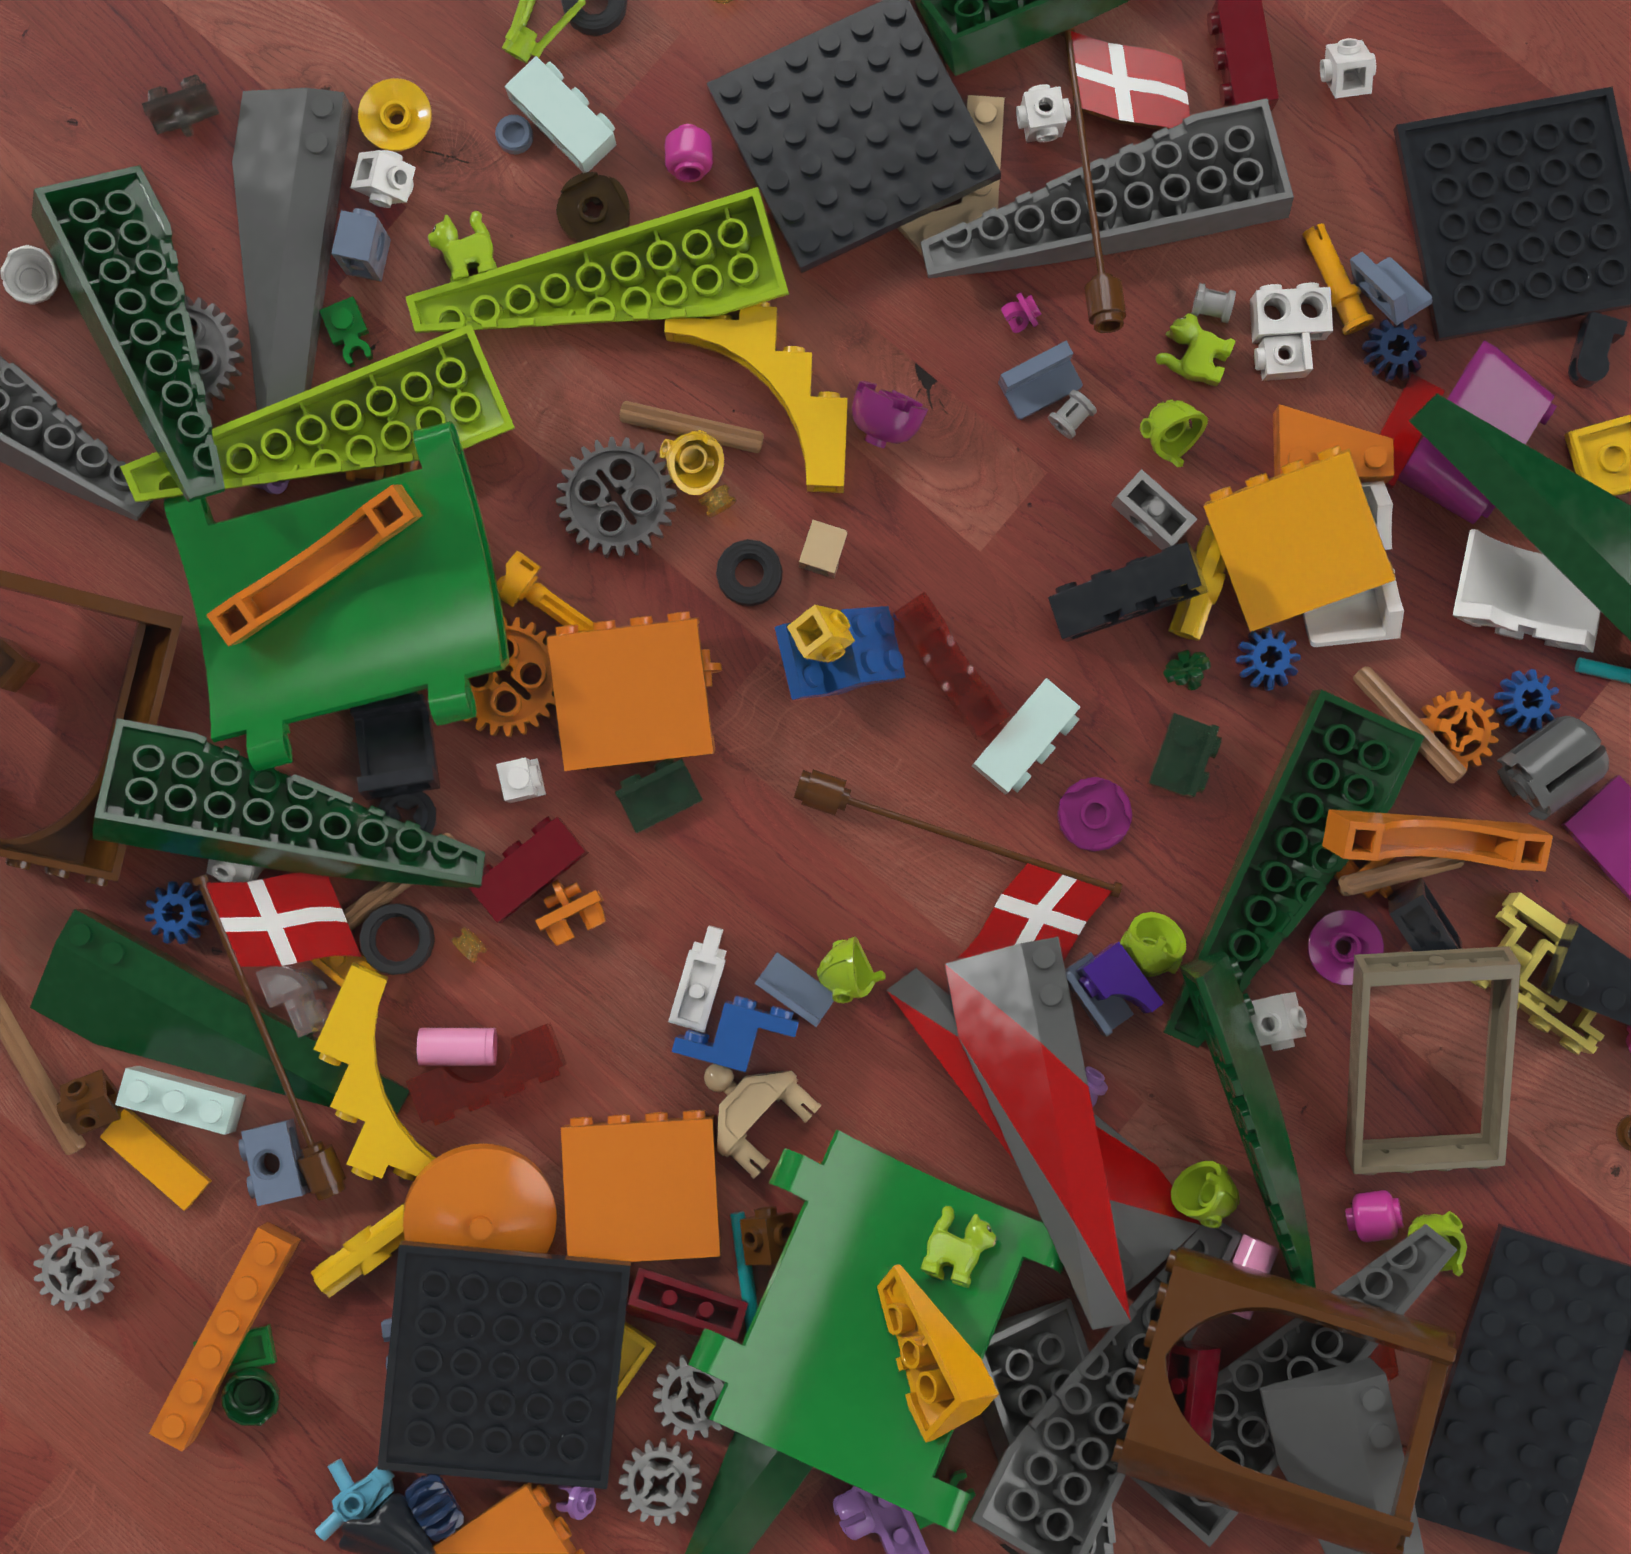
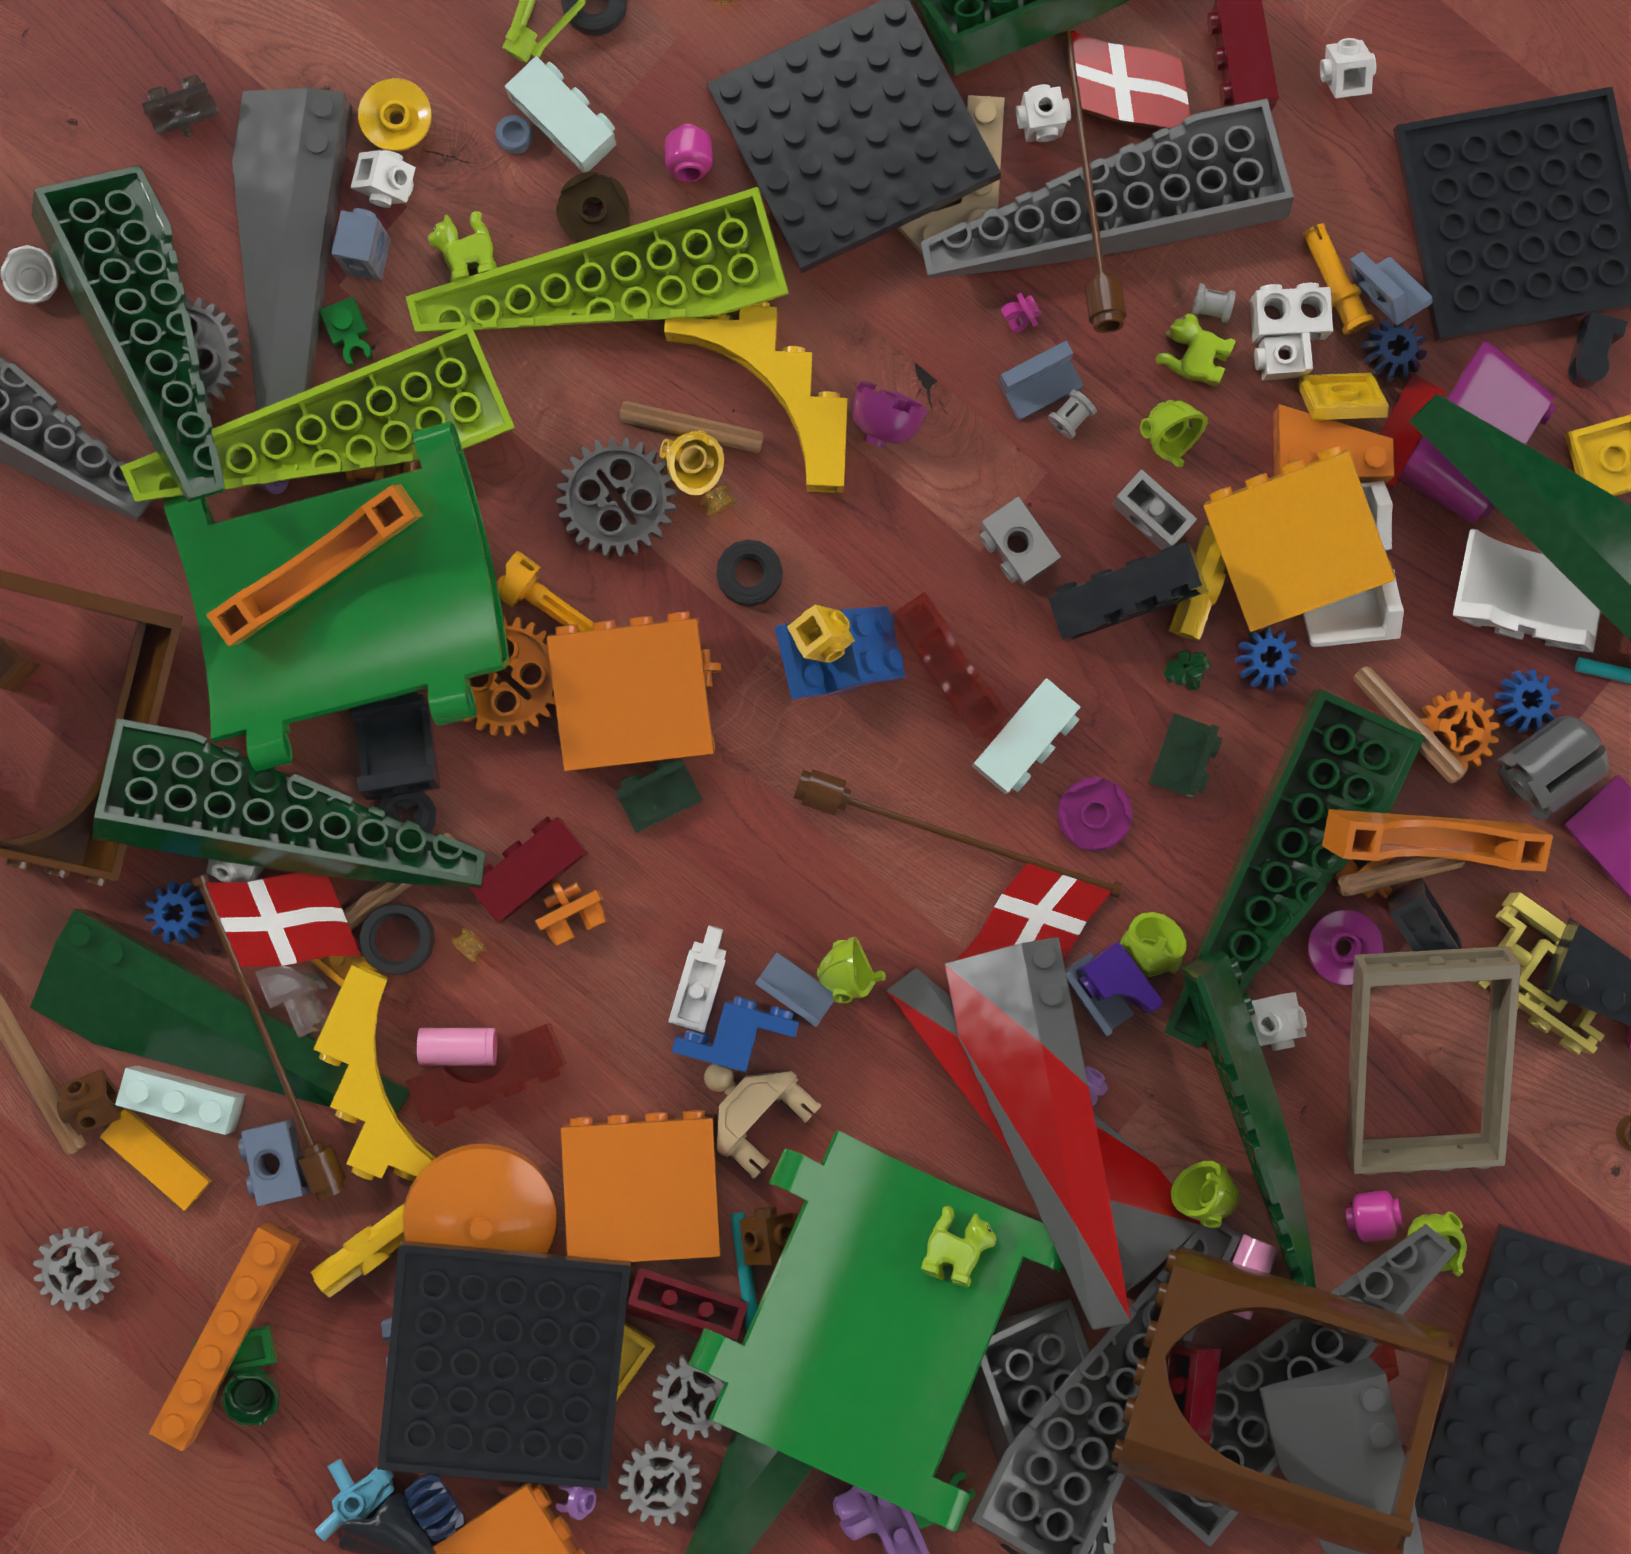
white brick [496,757,546,803] -> none
tan panel [799,520,847,578] -> none
light orange wedge [877,1264,999,1443] -> none
none -> light grey brick [979,496,1061,588]
none -> yellow plate [1298,373,1389,420]

